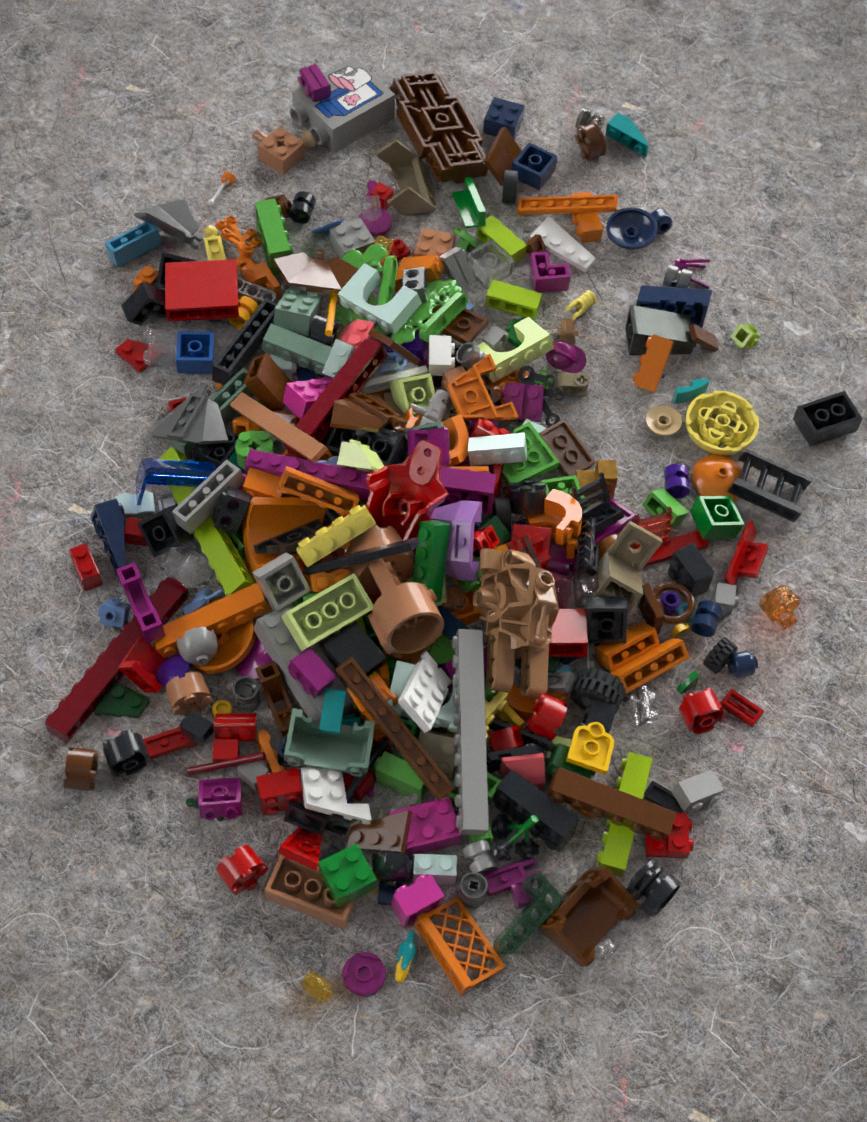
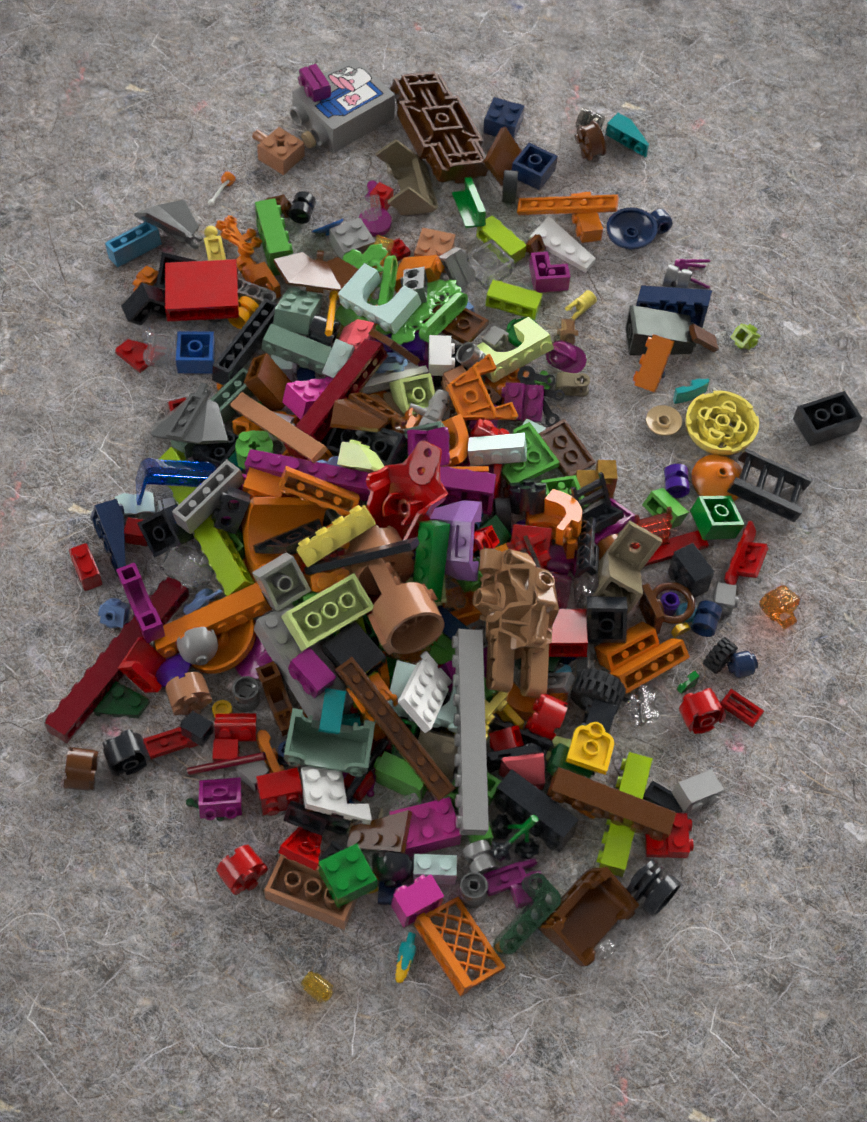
magenta tile [343,952,386,997] -> none
bright green tile [453,226,484,252] -> none

